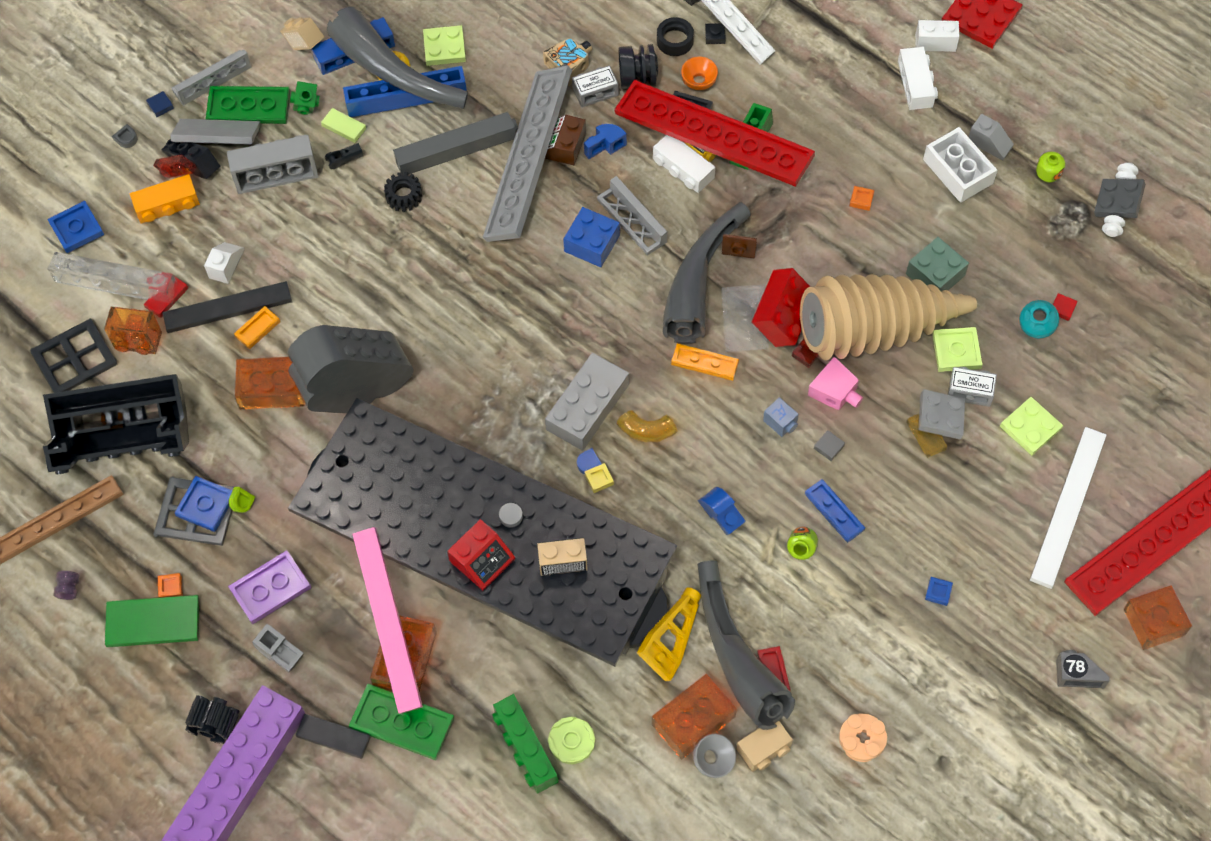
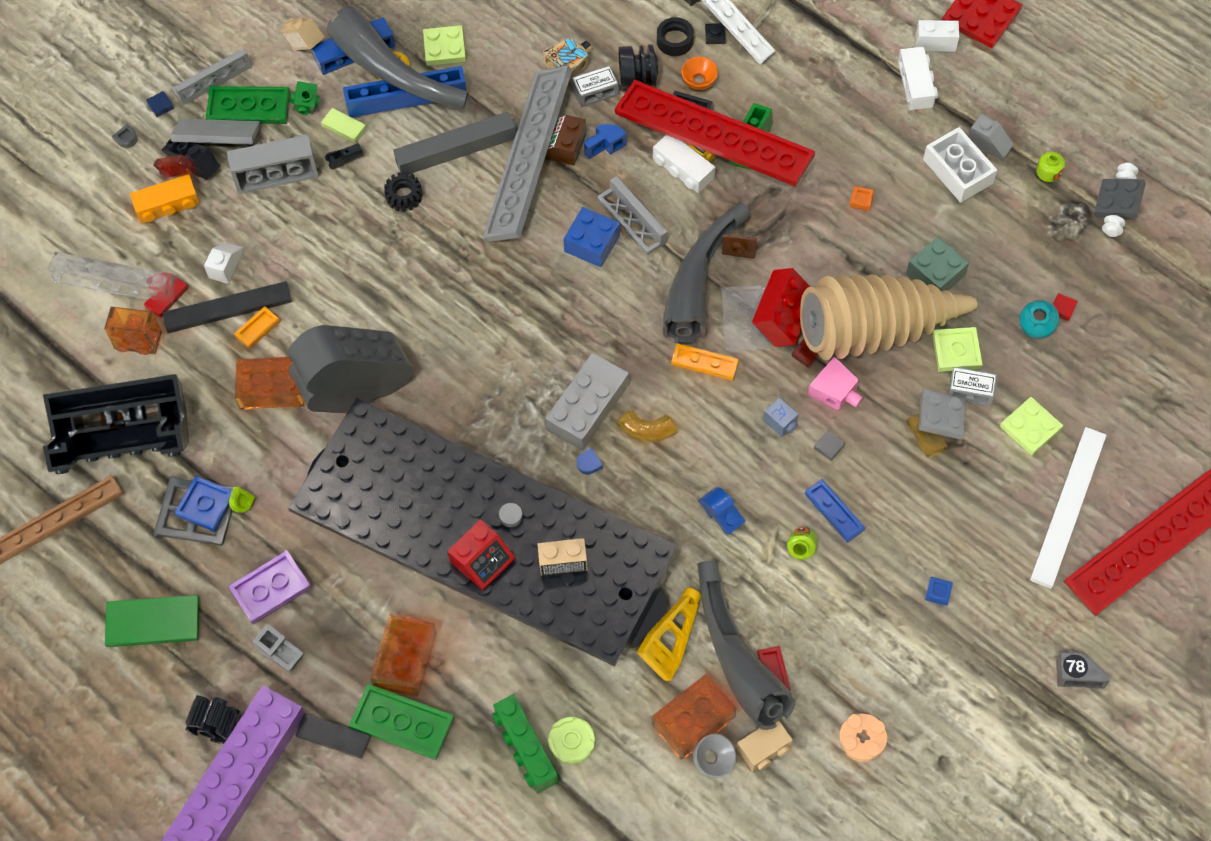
black window [30,318,118,393] -> none
blue plate [47,201,104,253] -> none
clear purple wheel [53,571,80,600] -> none
orange tile [158,573,183,598] -> none
bright pink tile [352,527,423,714] -> none
light yellow plate [584,463,614,493] -> none
clear orange brick [1123,585,1192,650] -> none

